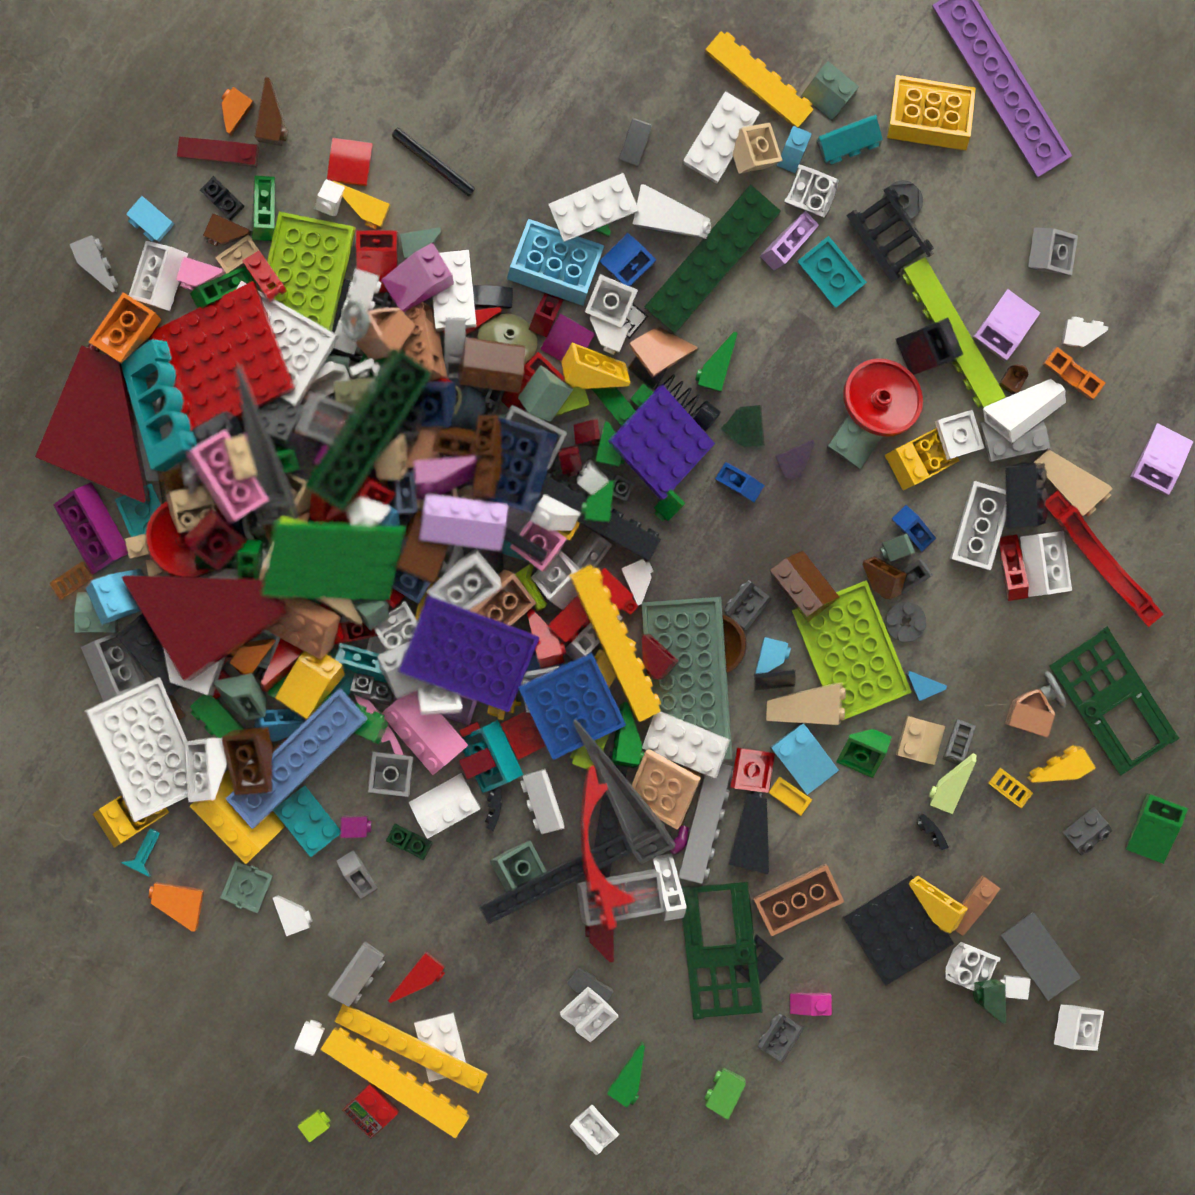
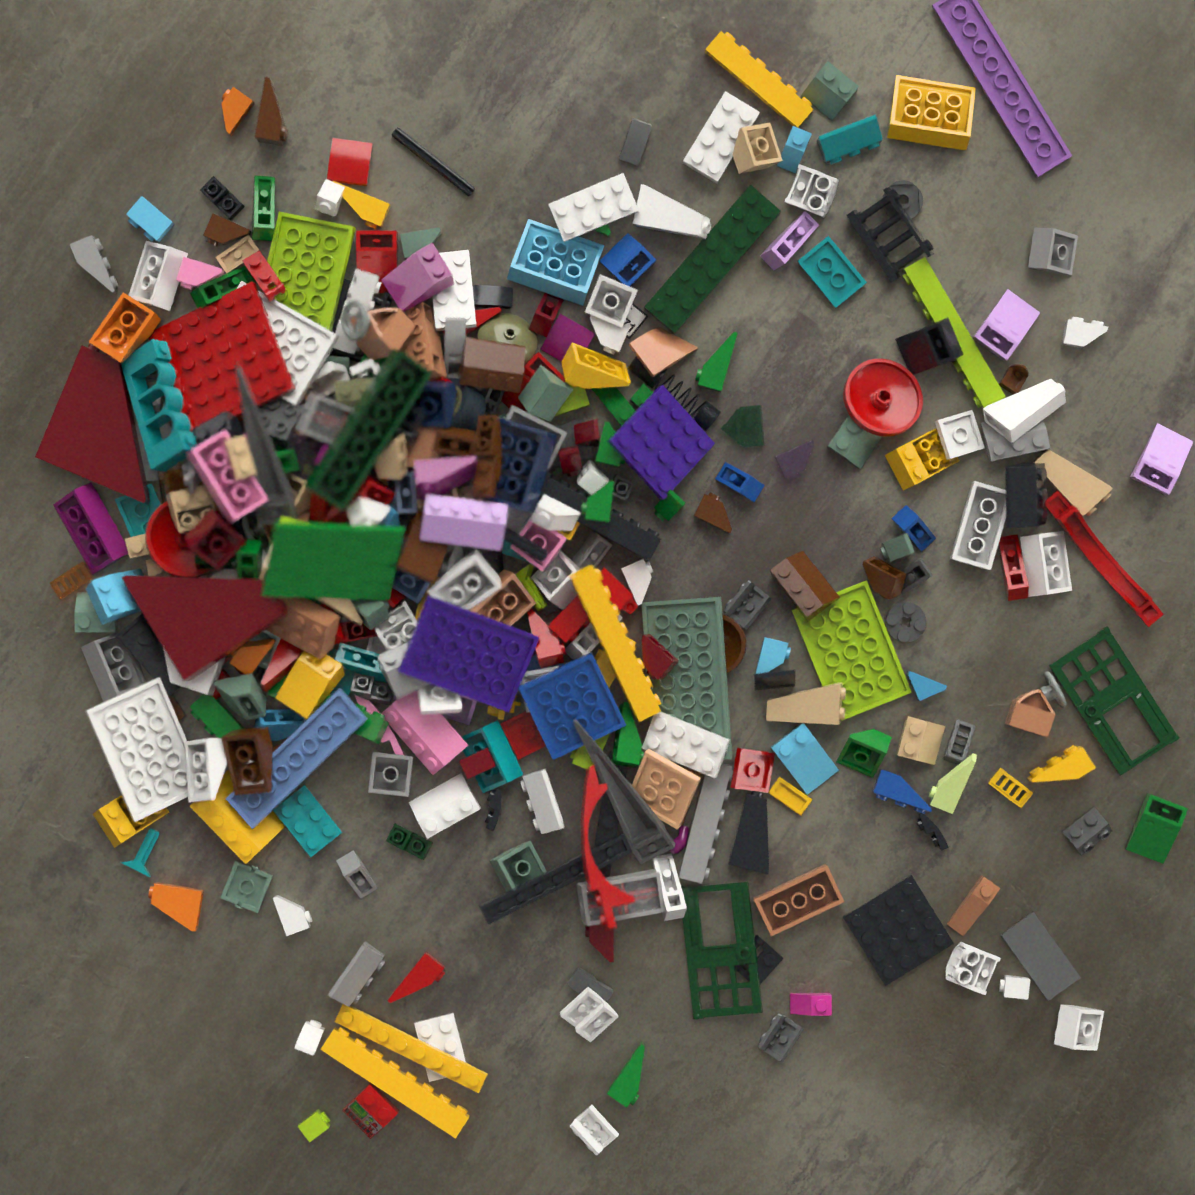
dark red slope [177,137,259,168] -> none
magenta slope [341,815,372,838] -> none
red tile [459,721,481,737] -> none
bright green slope [704,1068,746,1119] -> none
yellow slope [909,876,968,933] -> none
dark green slope [973,979,1006,1023] -> none
orange arch [1042,347,1105,400] -> none
none -> reddish brown slope [694,492,732,534]
none -> blue slope [872,769,932,814]

